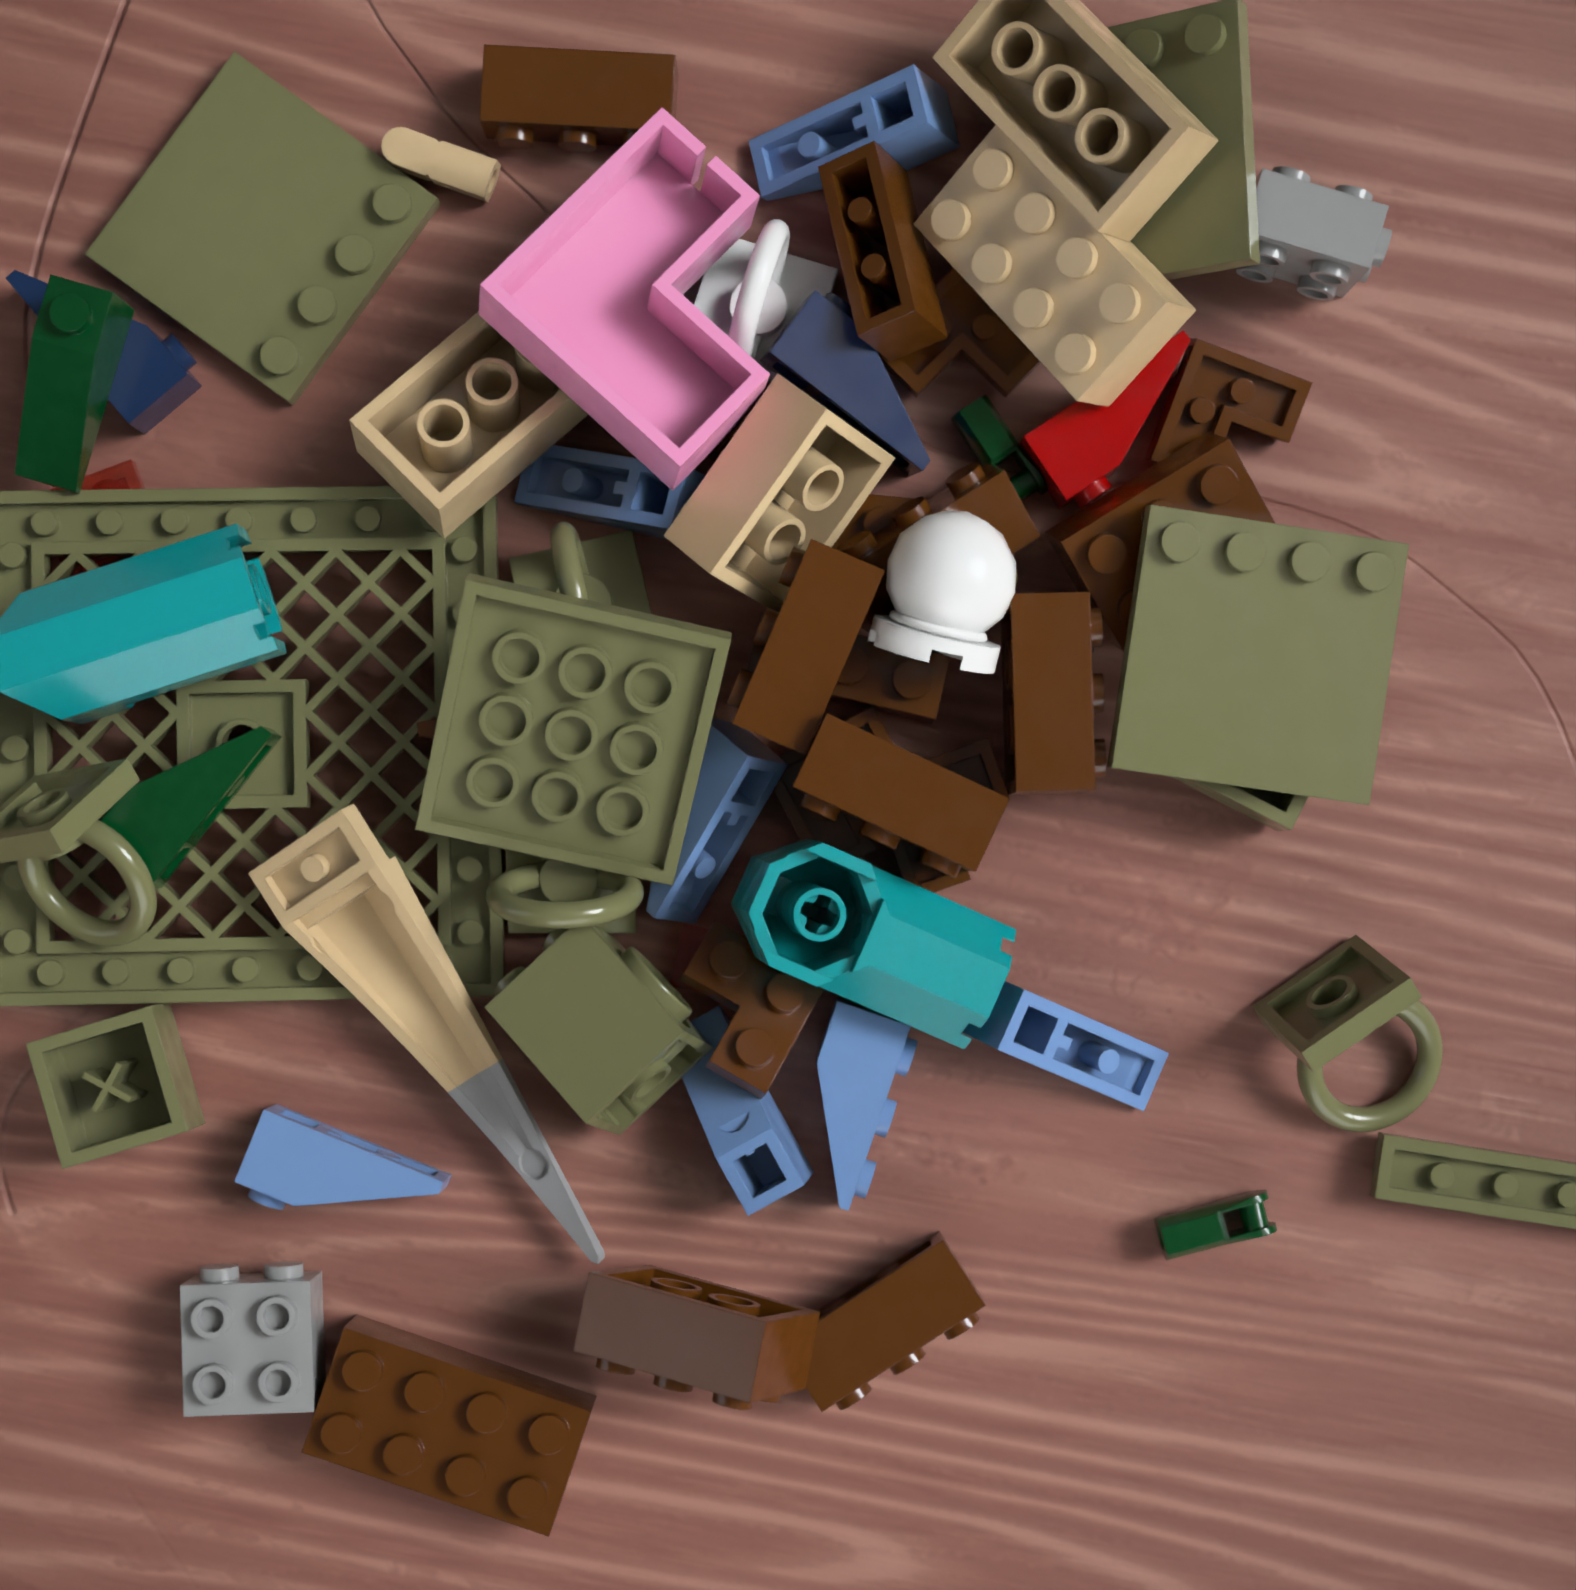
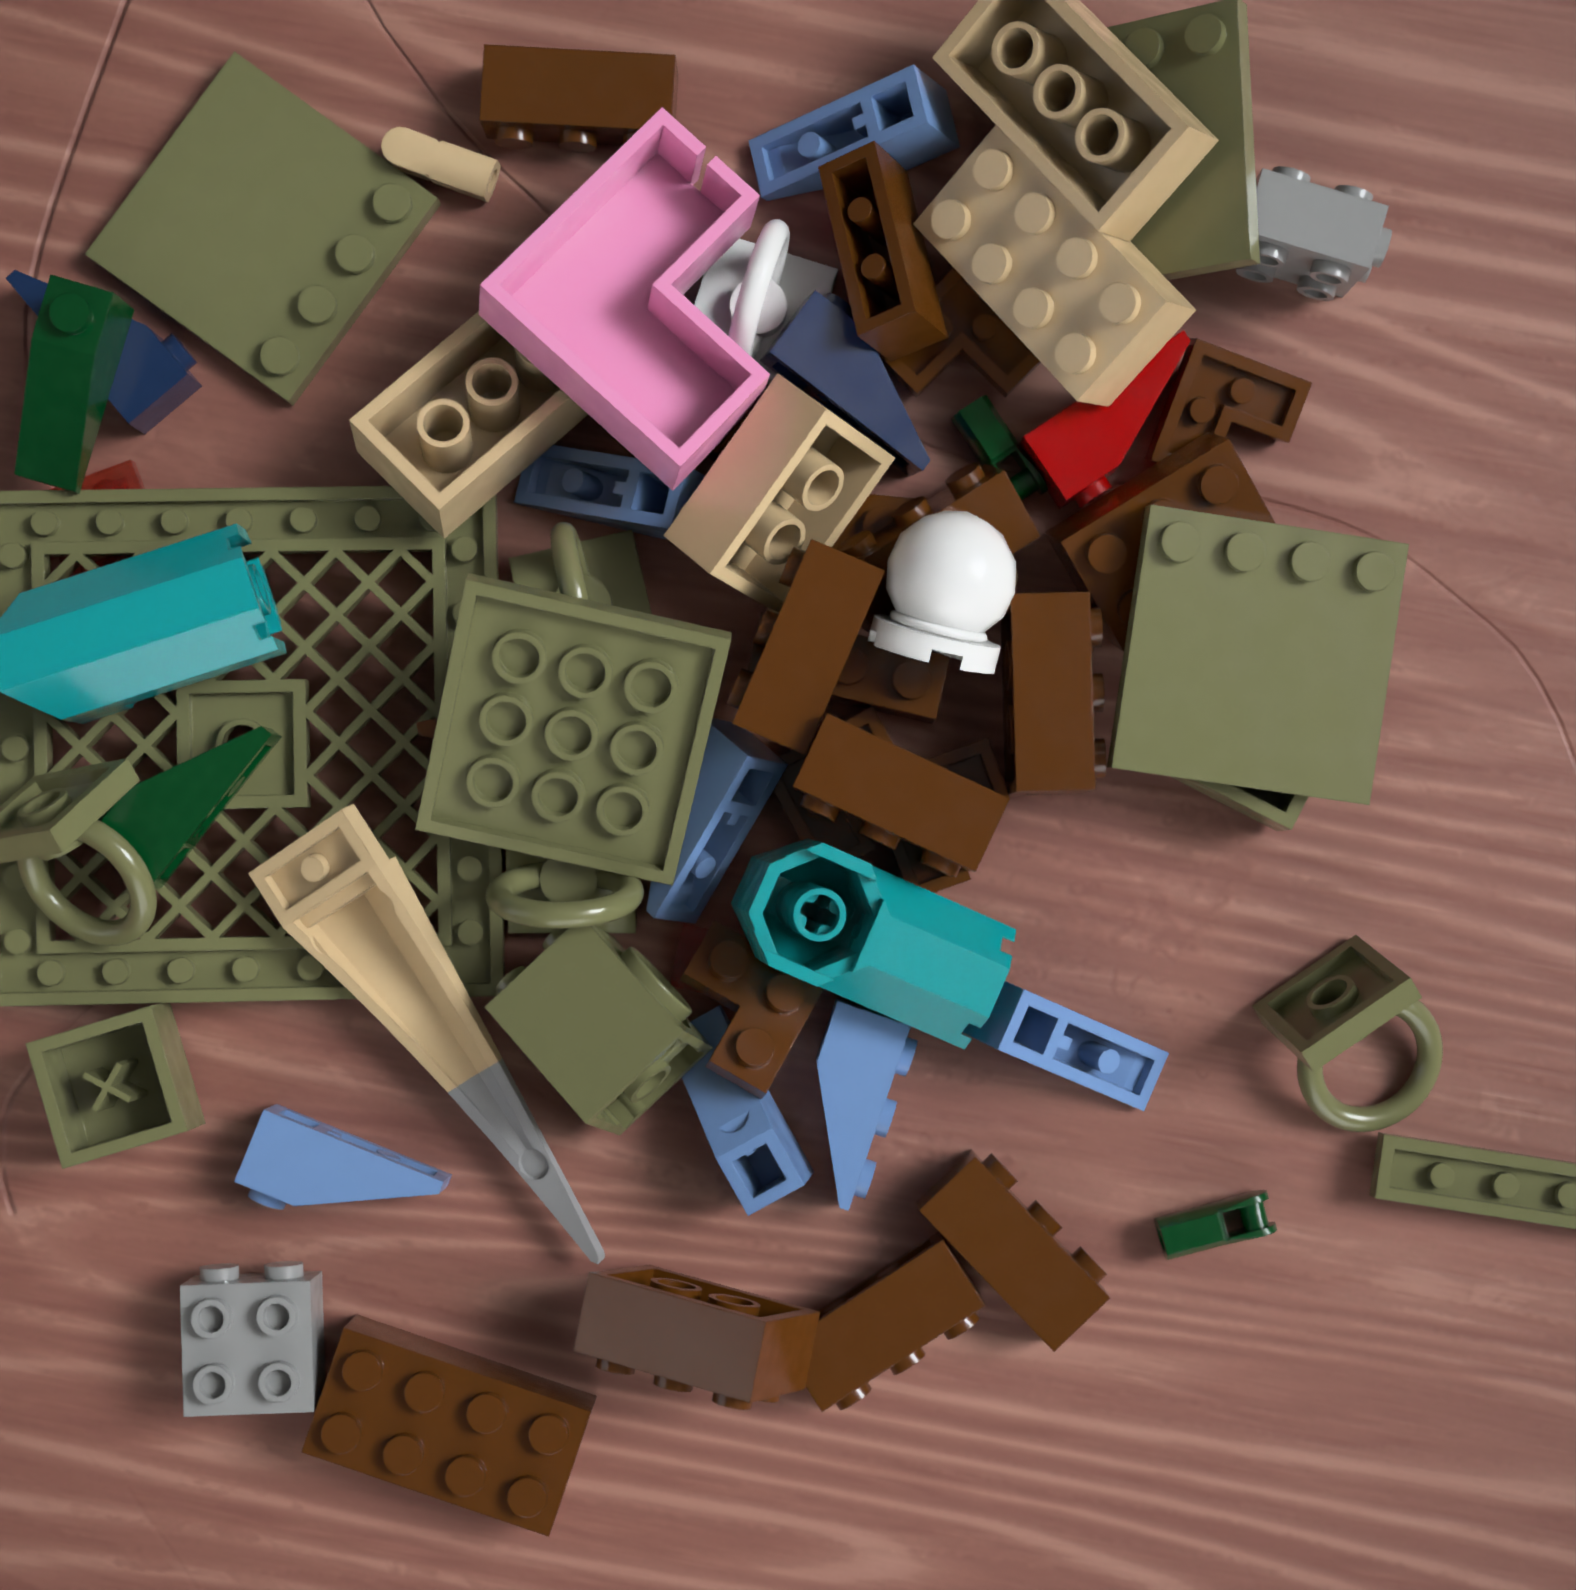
none -> reddish brown brick [917,1149,1110,1352]

